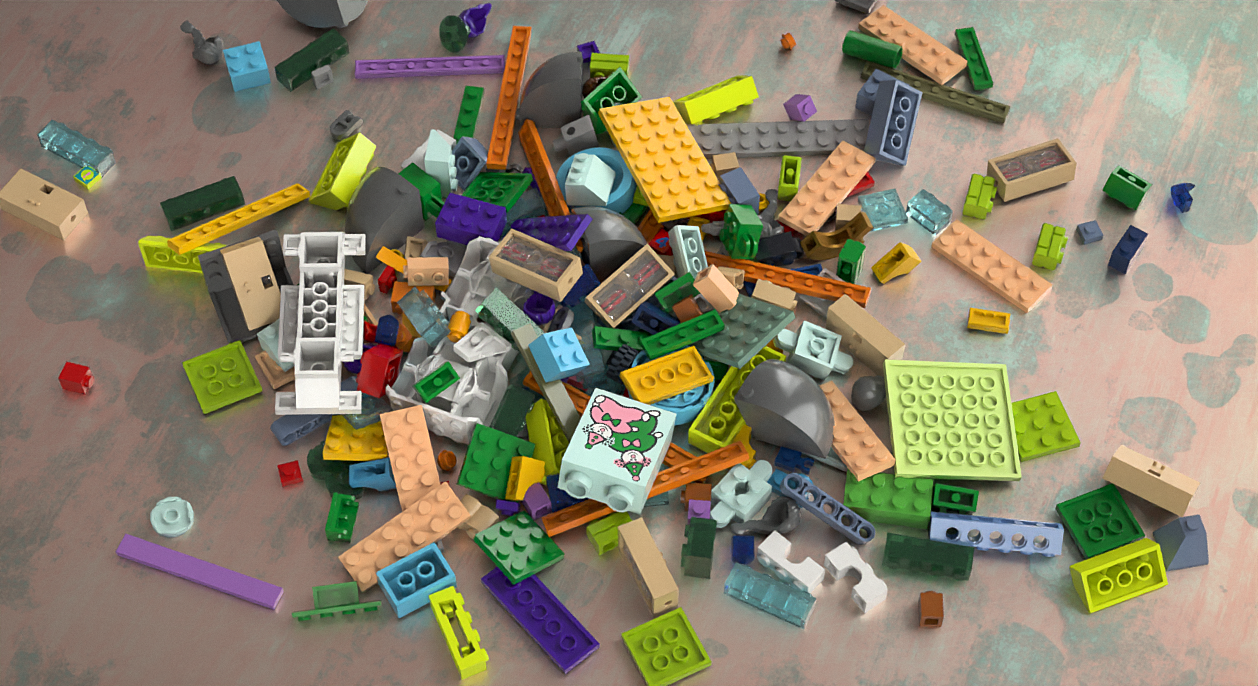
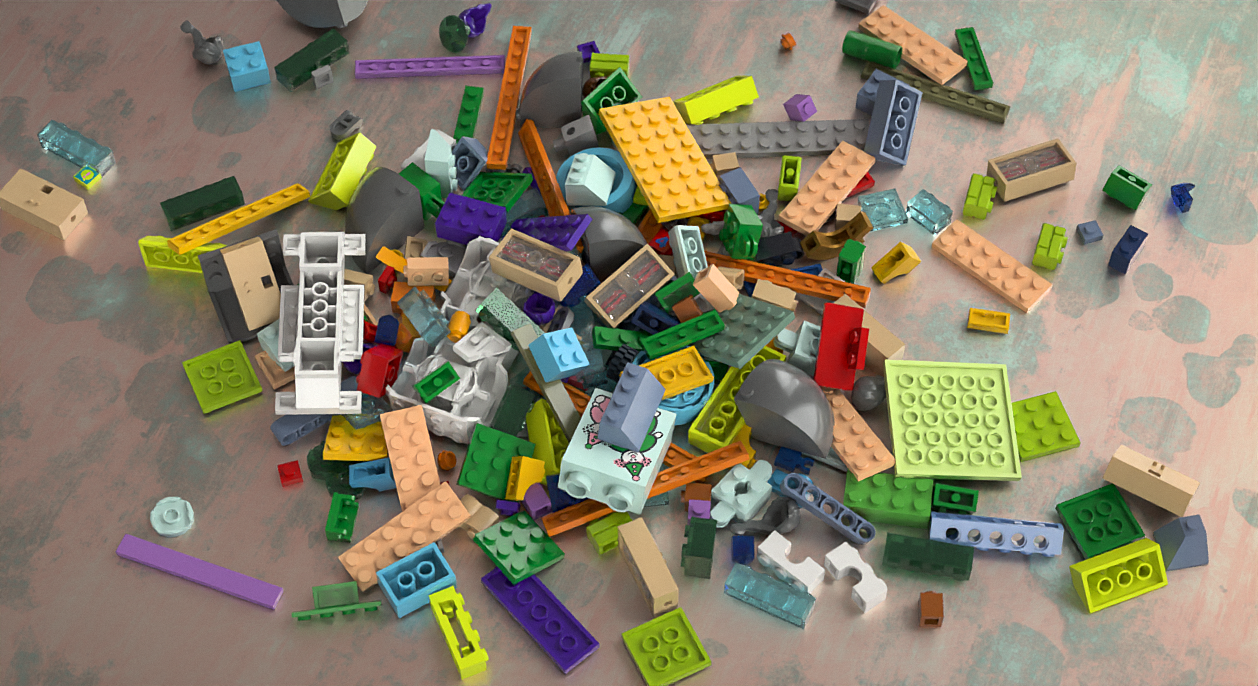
red brick [58,361,94,395] -> none
none -> sand blue slope [597,362,665,453]
none -> red bracket [813,302,869,391]

